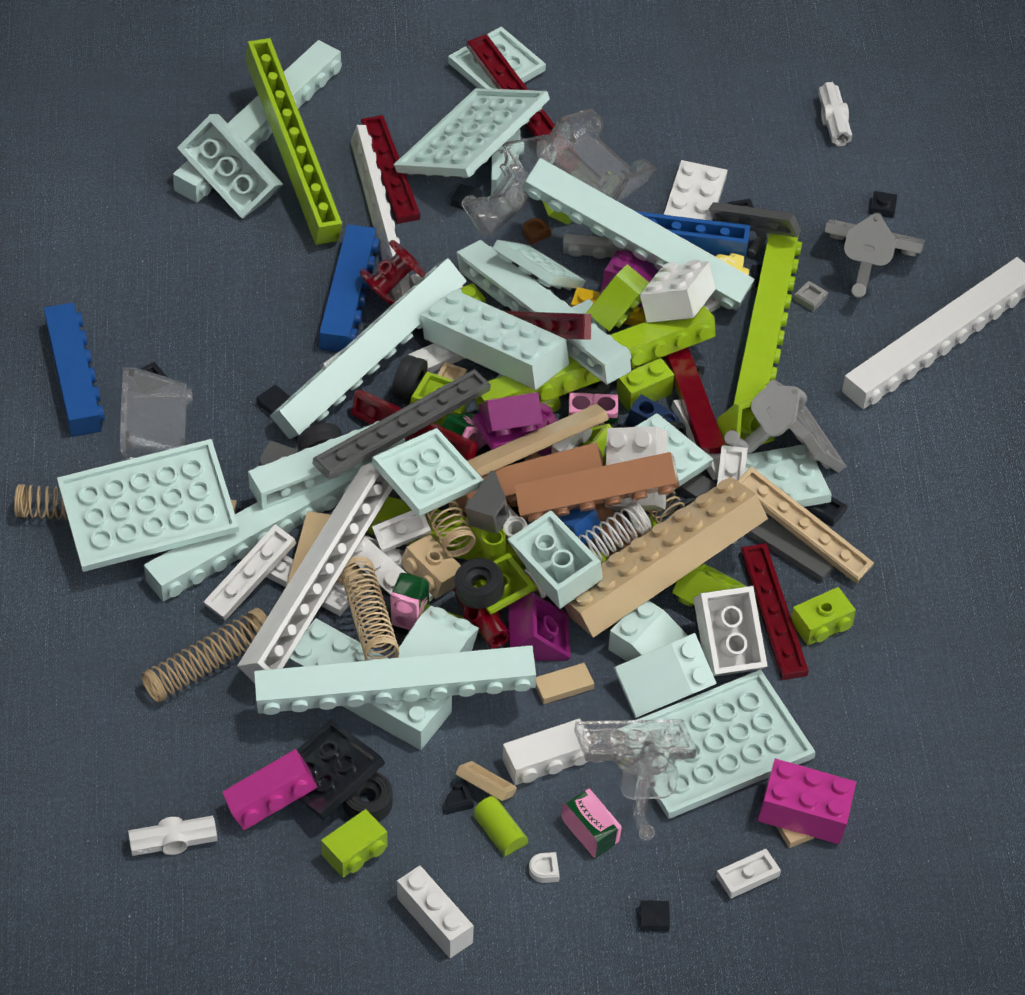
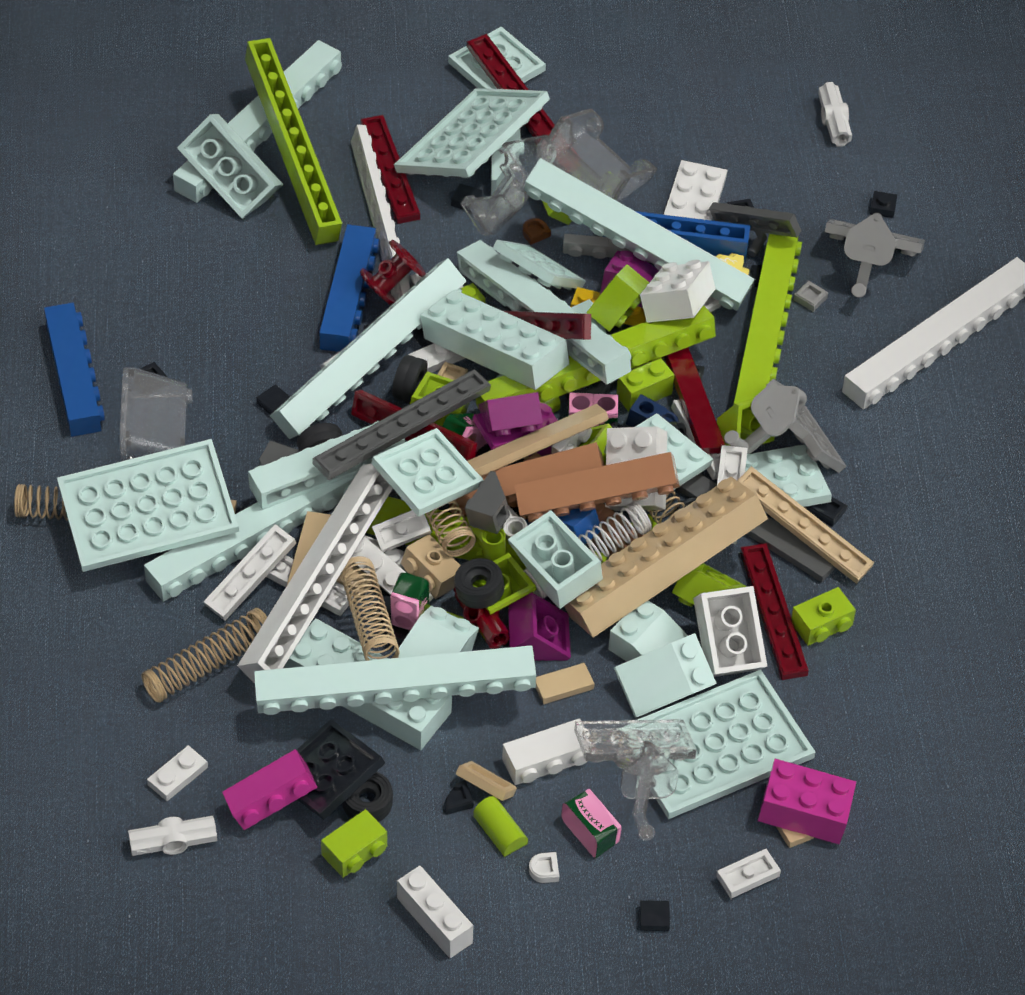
none -> white plate [147,745,208,801]

